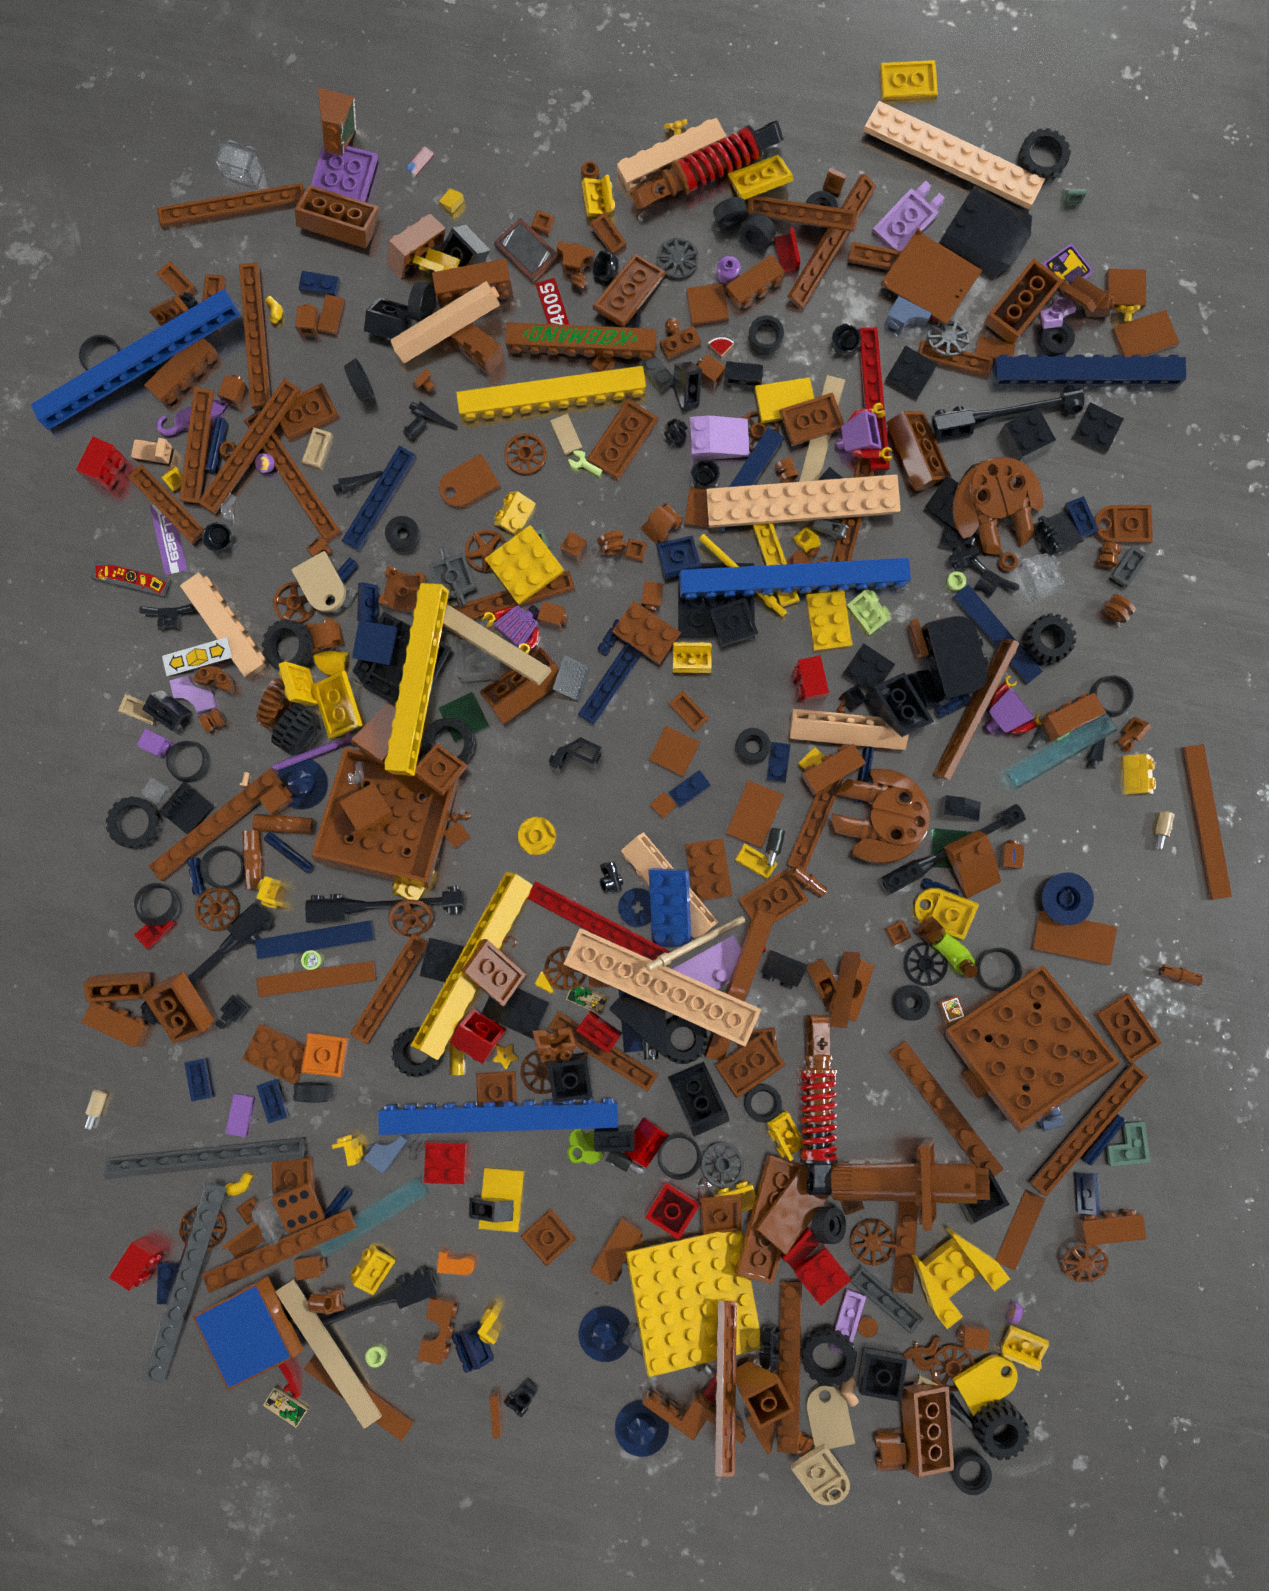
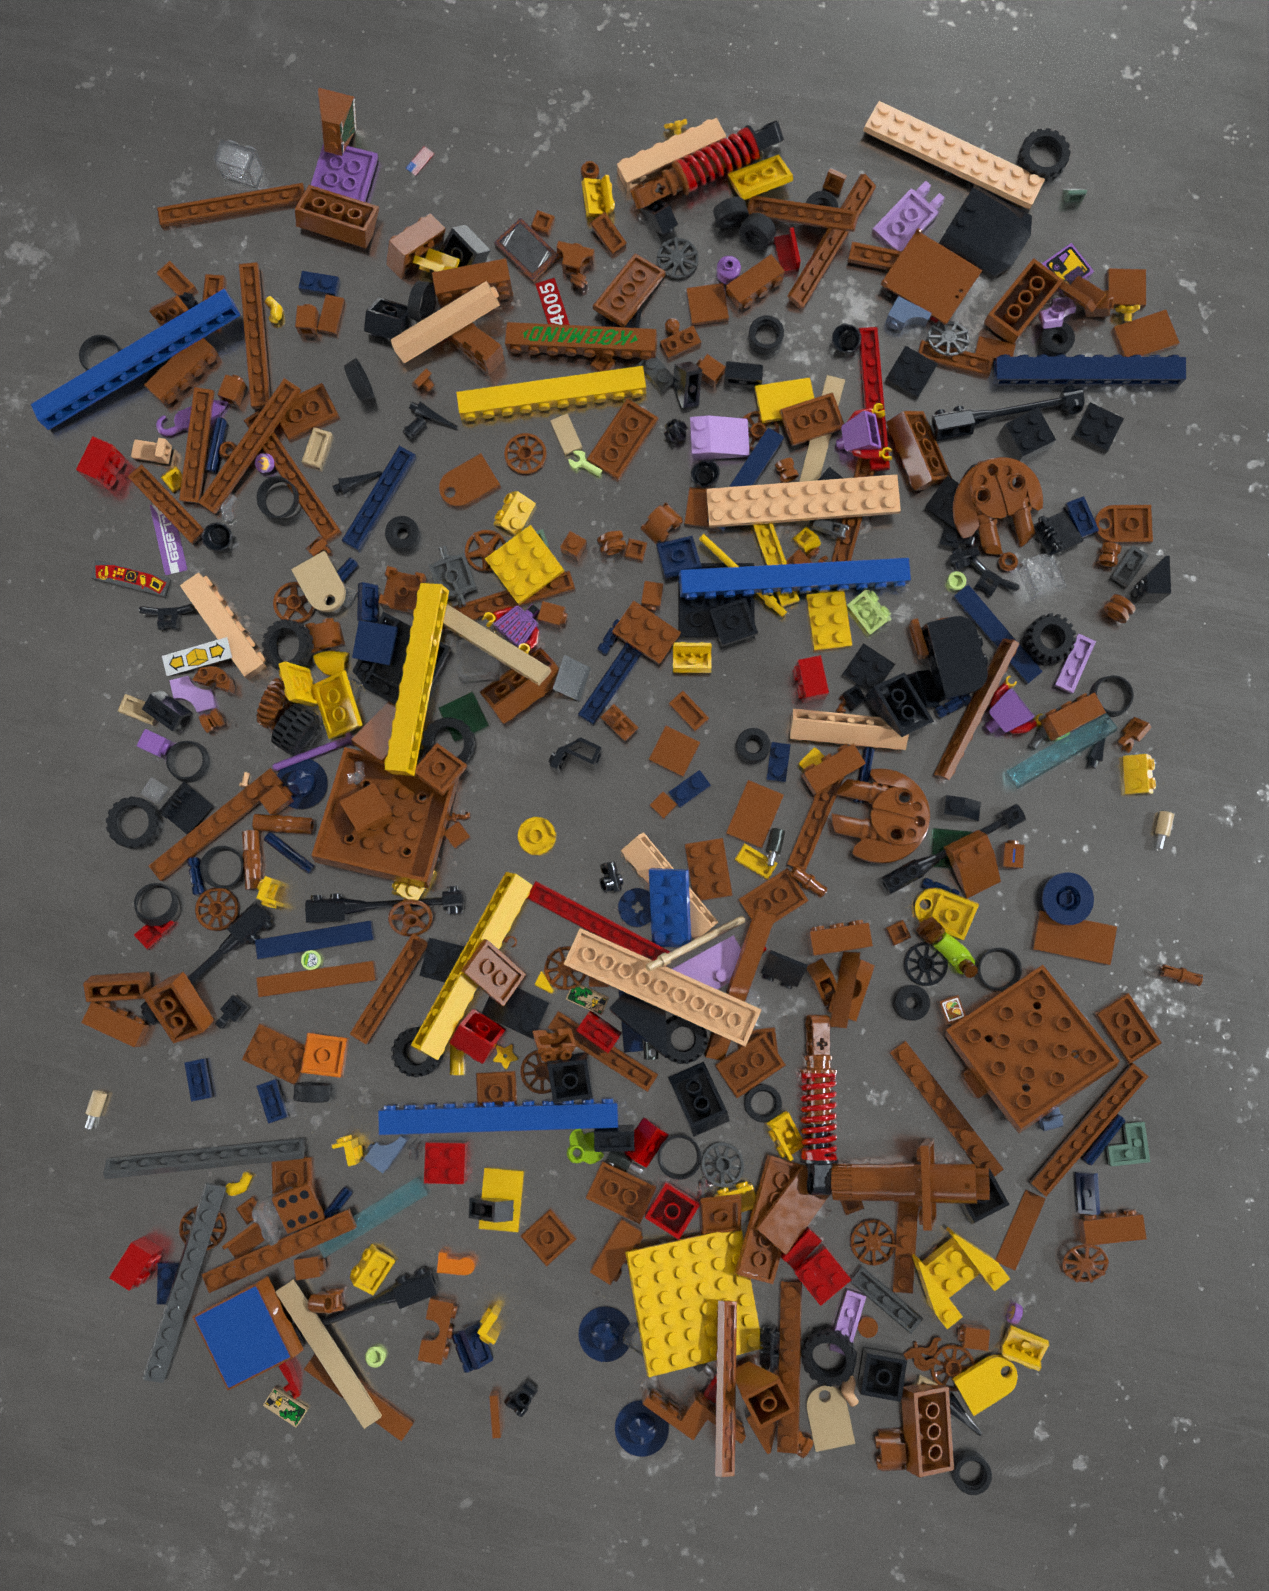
medium lavender tile [225,1094,254,1137] -> none
yellow slope [438,188,464,214] -> none
black hair [593,250,619,281] -> none
red tile [708,337,734,357] -> none
tan tile [790,1443,850,1505] -> none
black tyre [812,1207,846,1244] -> none
yellow tile [880,60,938,101] -> none
black tyre [972,1400,1030,1460] -> none
dark orange tile [1183,744,1232,900] -> none
none -> black tyre [256,476,299,518]
none -> dark orange plate [586,1161,657,1224]
none -> dark orange hips [600,704,639,742]
none -> black slope [640,199,678,235]
none -> dark orange brick [806,920,873,956]
none -> lavender plate [1054,634,1096,694]
none -> black slope [1133,556,1171,603]

